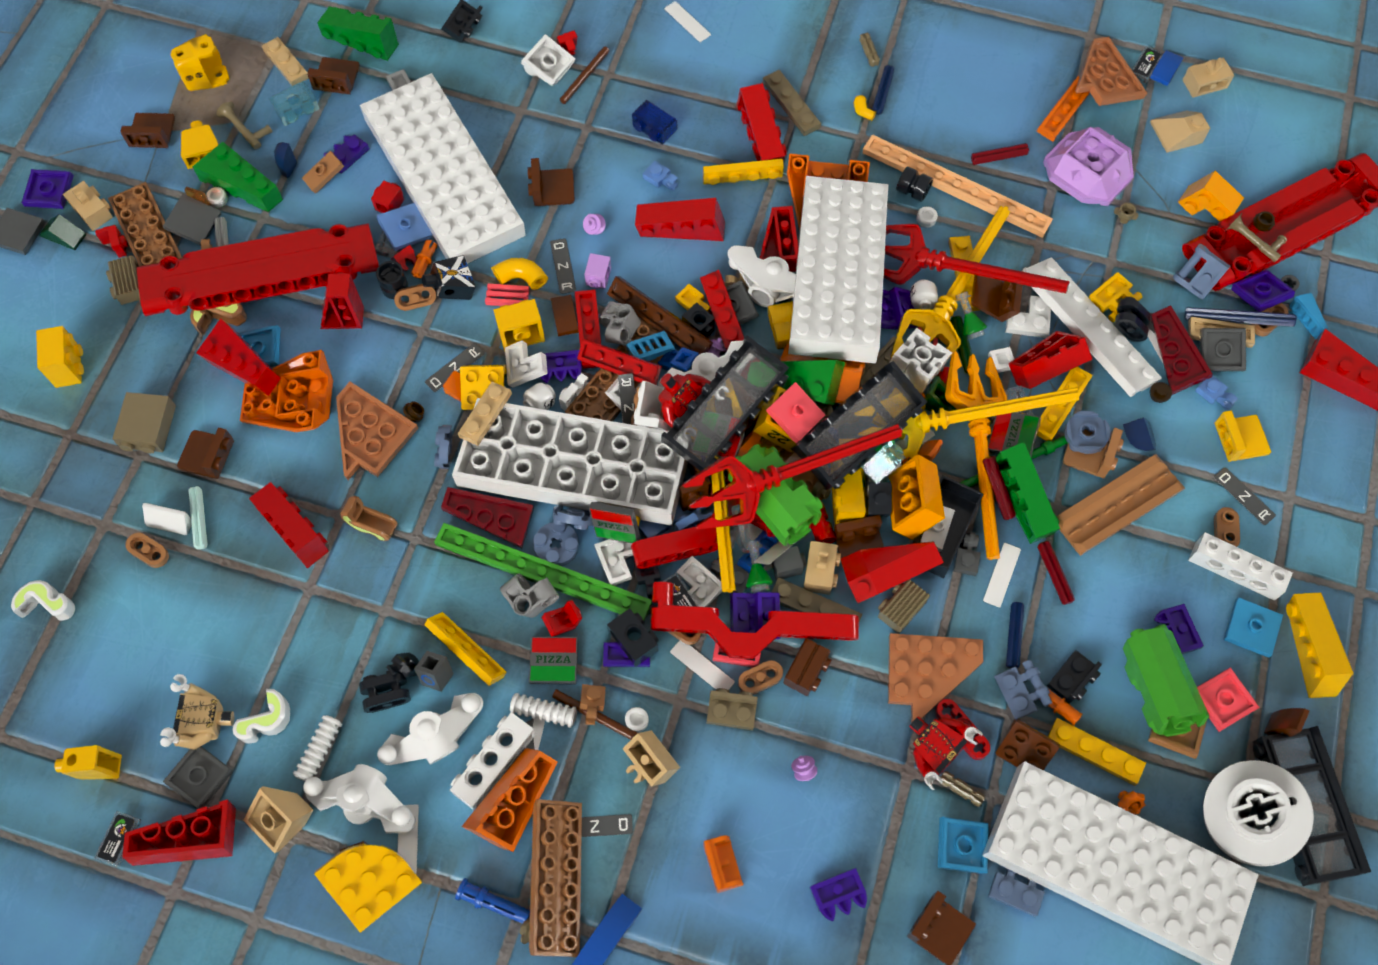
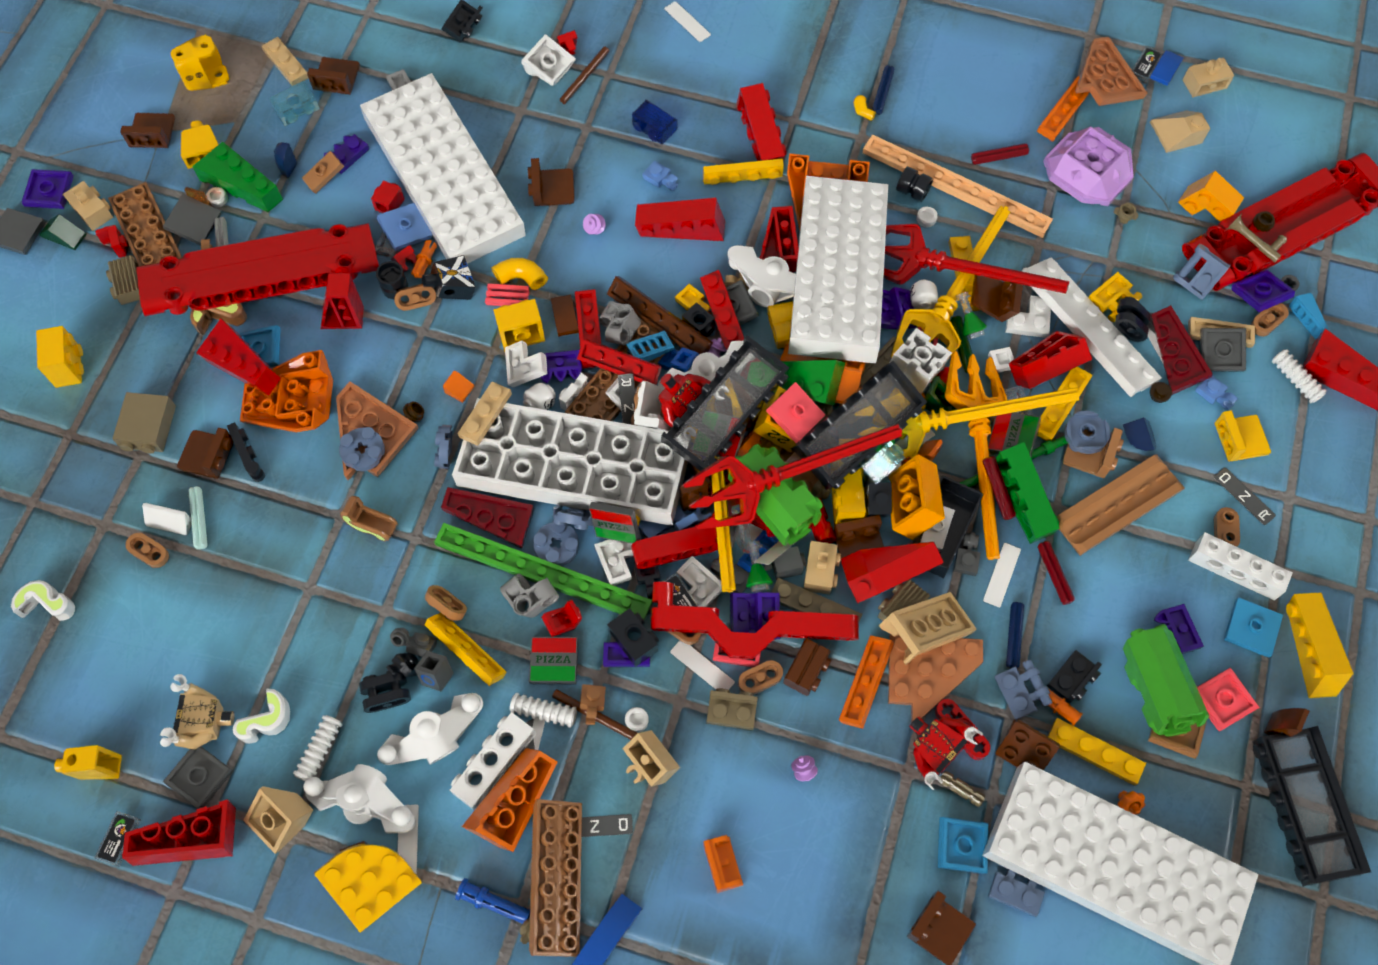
dark tan piece [217,102,272,150] -> none
red wedge [249,482,329,568] -> none
green wedge [317,6,399,61] -> none
dark grey sticker [425,343,485,392] -> none
yellow bracket [460,365,507,410] -> none
dark grey sticker [550,238,576,294] -> none
lavender brick [584,253,611,289] -> none
dark tan plate [763,70,821,136] -> none
dark purple plate [809,868,867,921] -> none
dark tan axle [859,33,880,67] -> none
dark blue axle [1184,307,1297,327] -> none
white wheel [1203,761,1314,866] -> none
none -> black plate [227,422,265,482]
none -> sand blue plate [339,427,385,471]
none -> dark grey plate [390,627,437,657]
none -> medium nougat plate [425,585,467,621]
none -> orange plate [839,635,894,729]
none -> tan plate [879,592,977,665]
none -> white piece [1272,349,1327,403]

